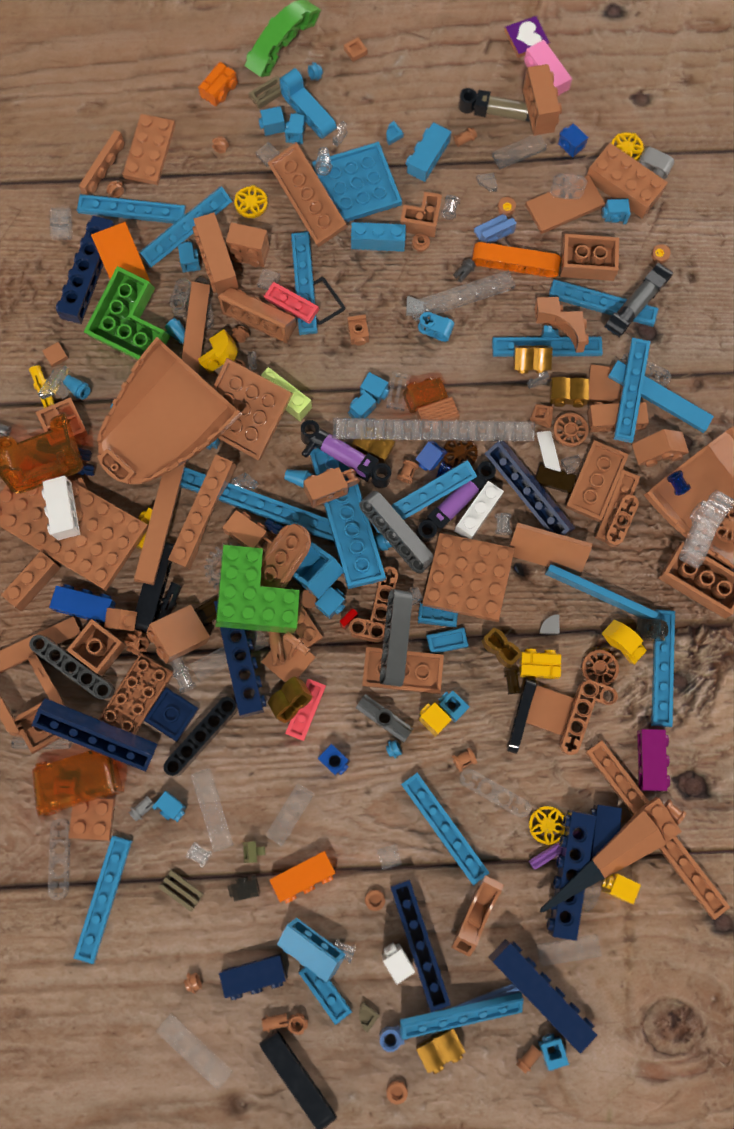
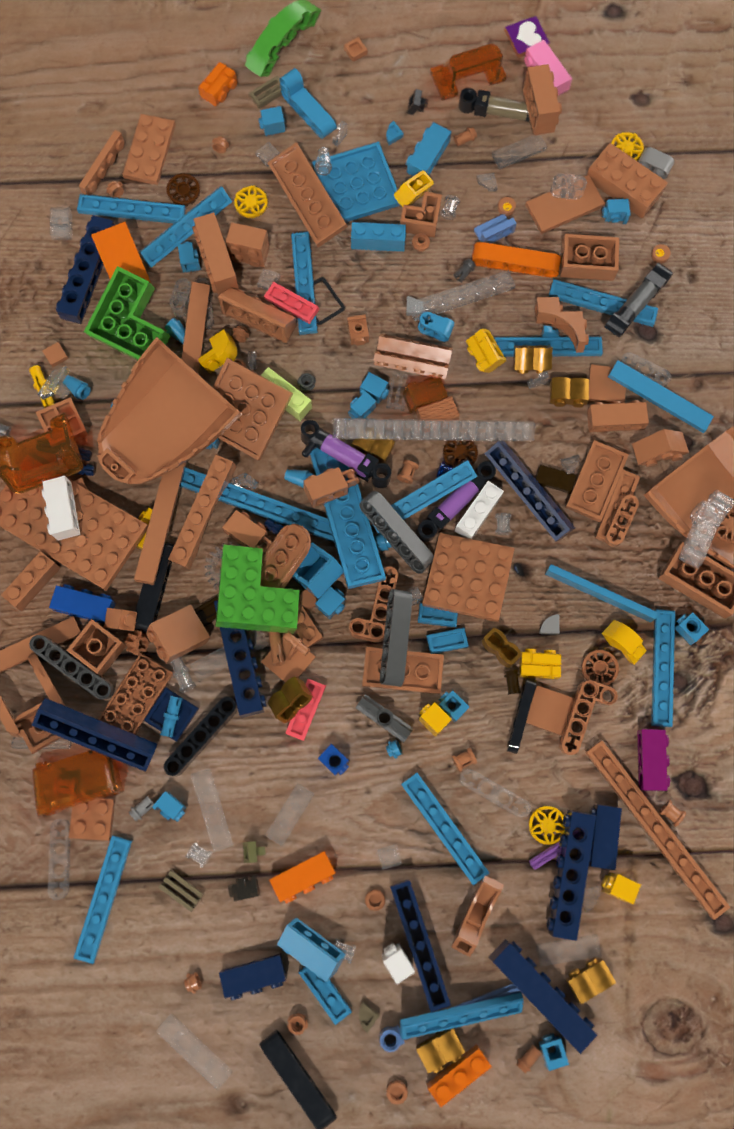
black pin [156,582,182,619] -> none
nougat pin [262,1013,288,1033] -> none
dark azure brick [285,113,305,144] -> none
dark azure plate [308,62,323,80] -> none
red tile [340,609,358,630] -> none
blue brick [415,441,447,471] -> none
nougat tile [509,523,592,576] -> none
nougat slope [530,404,553,428] -> none
white sticker [537,431,561,472] -> none
nougat plate [540,797,682,912] -> none
nougat wheel [553,413,589,448] -> none
blue brick [558,123,588,158] -> none
dark azure tile [613,338,651,443] -> none
clear smoke brick [636,618,669,642] -> none
clear blue bush [667,470,691,496] -> none
none -> dark azure pin [160,696,183,738]
none -> reddish brown wheel [166,174,200,206]
none -> dark grey plate [298,373,316,391]
none -> nougat brick [373,334,453,380]
none -> yellow brick [394,170,434,207]
none -> black tile [407,89,428,115]
none -> orange brick [427,1044,492,1108]
none -> clear orange windscreen [430,44,507,101]
none -> yellow brick [466,329,506,373]
none -> pearl gold brick [565,957,616,1004]
none -> dark azure brick [675,612,709,645]

